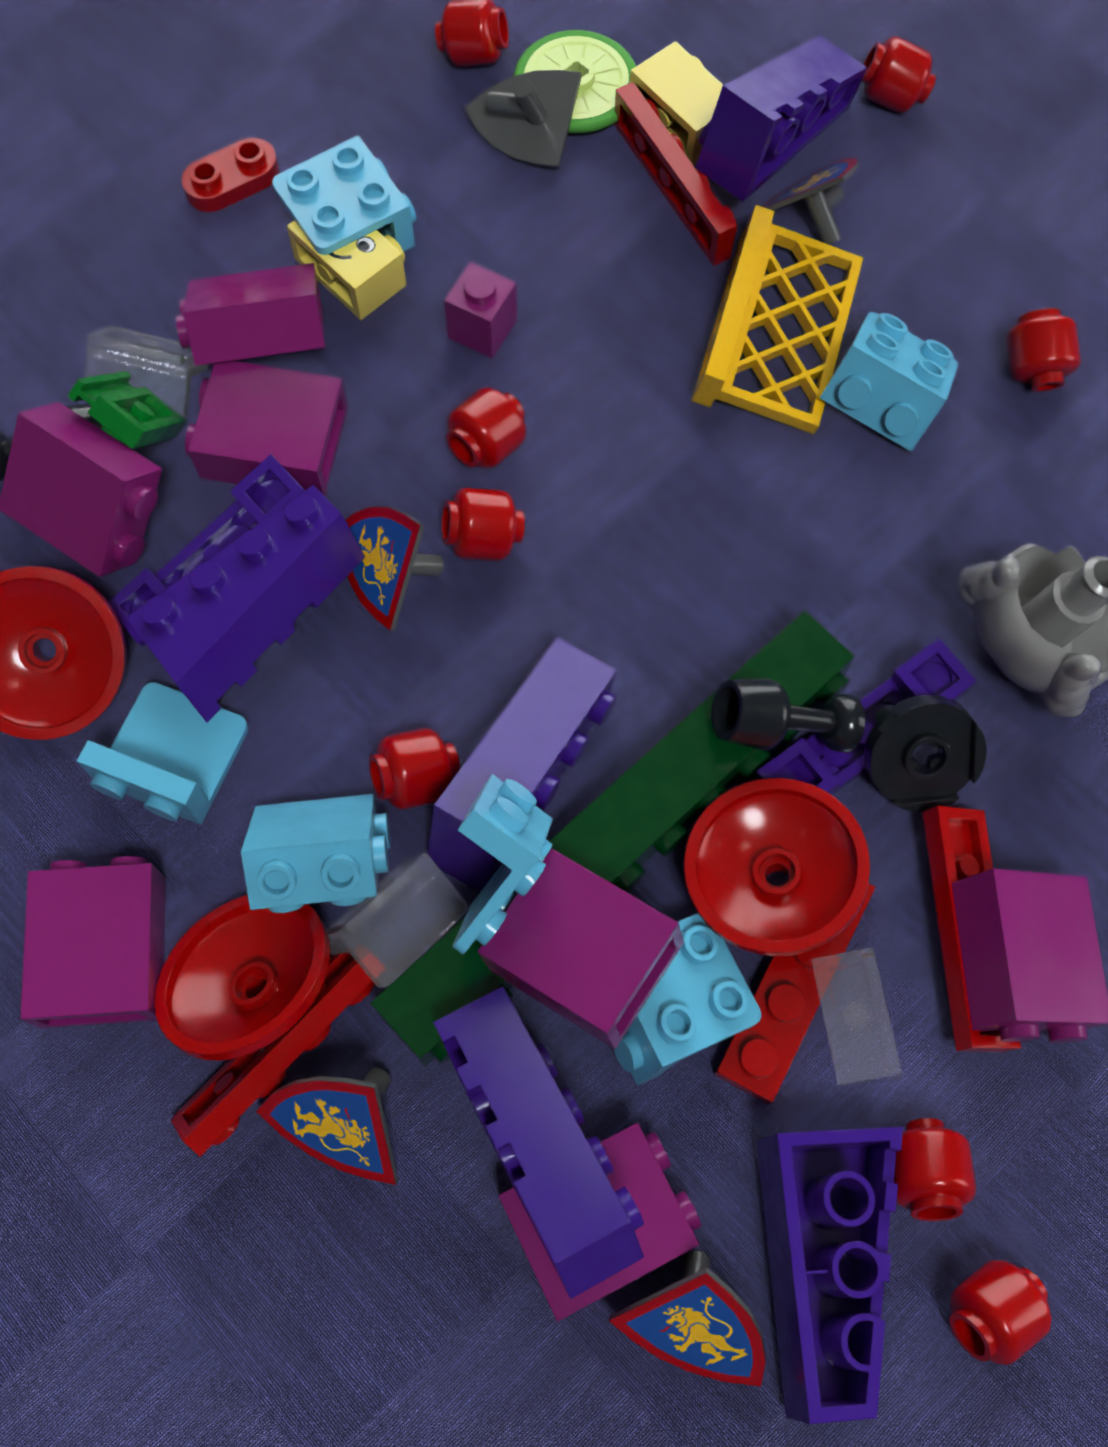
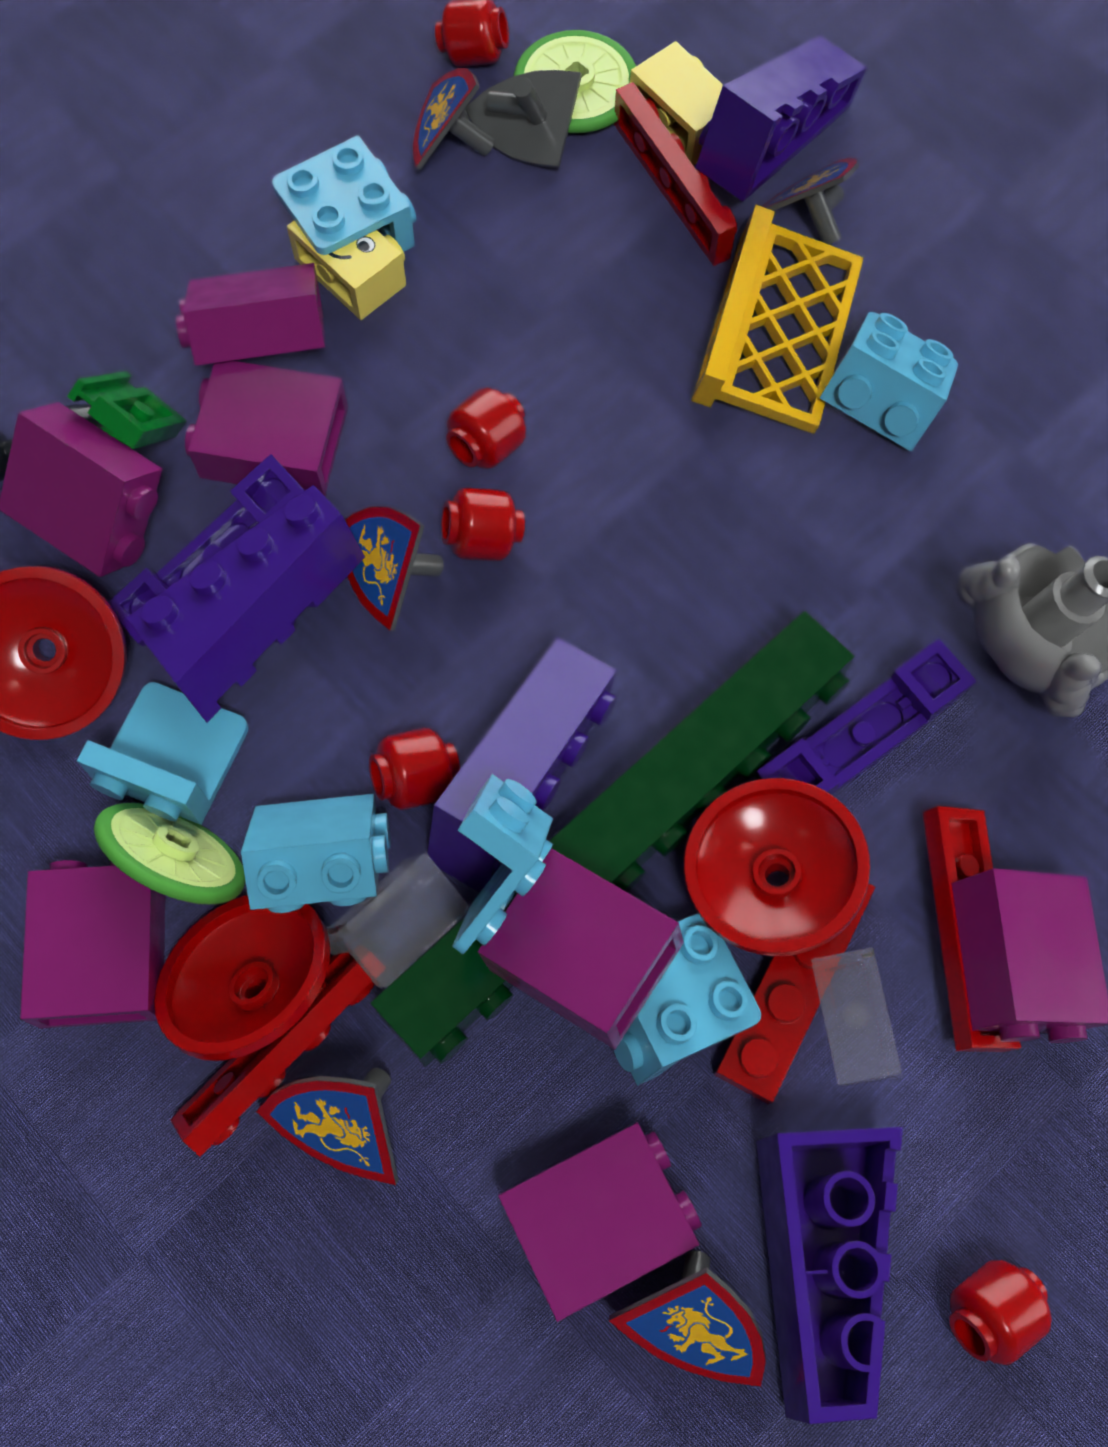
clear panel [85,325,208,418] -> none
red plate [182,138,279,212] -> none
dark purple wedge [433,986,645,1299] -> none
magenta brick [444,261,517,359] -> none
black piece [711,678,865,753] -> none
red head [861,36,936,114] -> none
black plate [864,695,987,812] -> none
red head [894,1118,976,1222] -> none
red head [1006,308,1081,392] -> none
none -> yellowish green wheel [94,803,246,904]
none -> shield [413,68,495,170]

